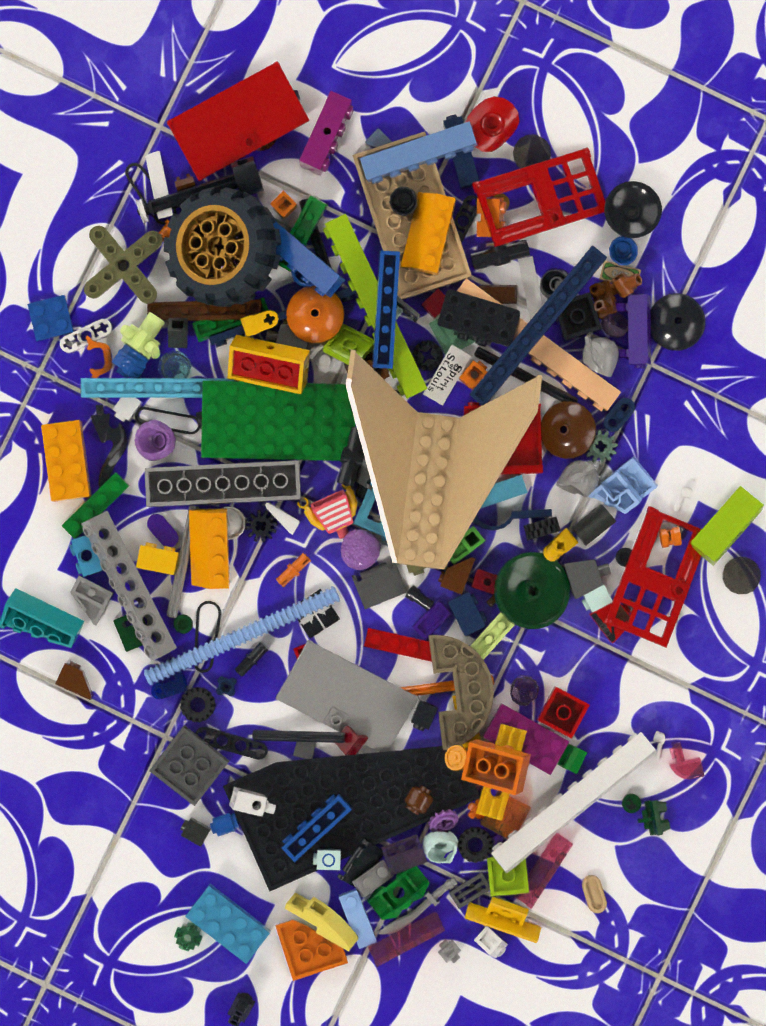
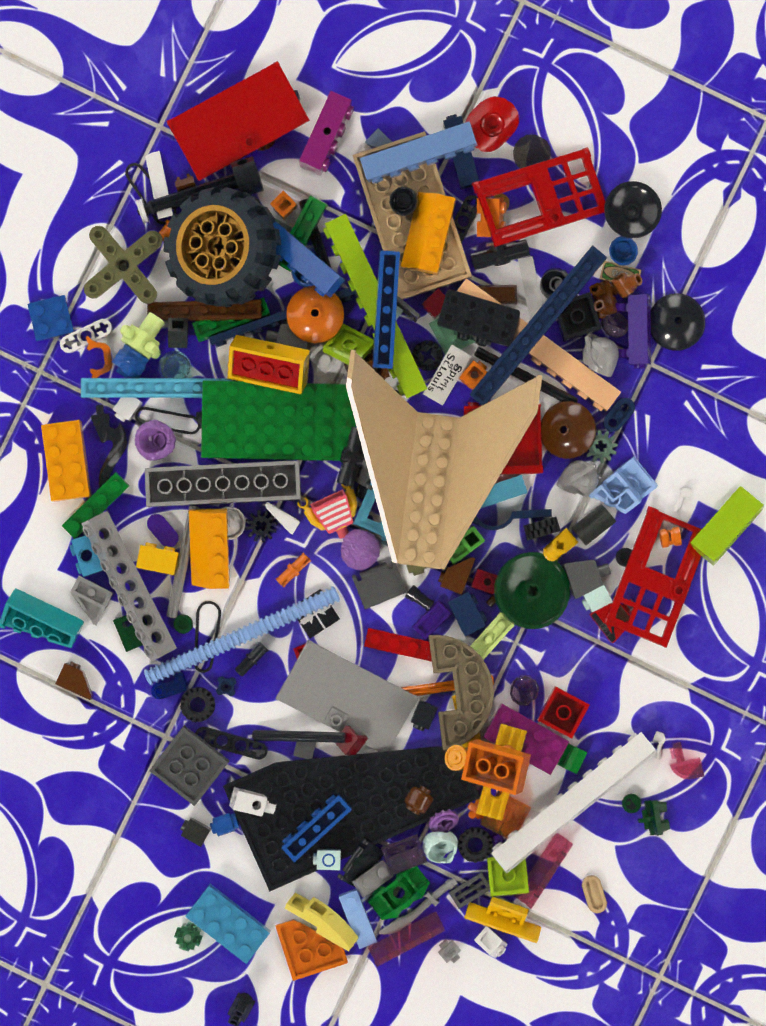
yellow piece [240,310,279,337] -> none
clear smoke tile [722,557,761,594] -> none

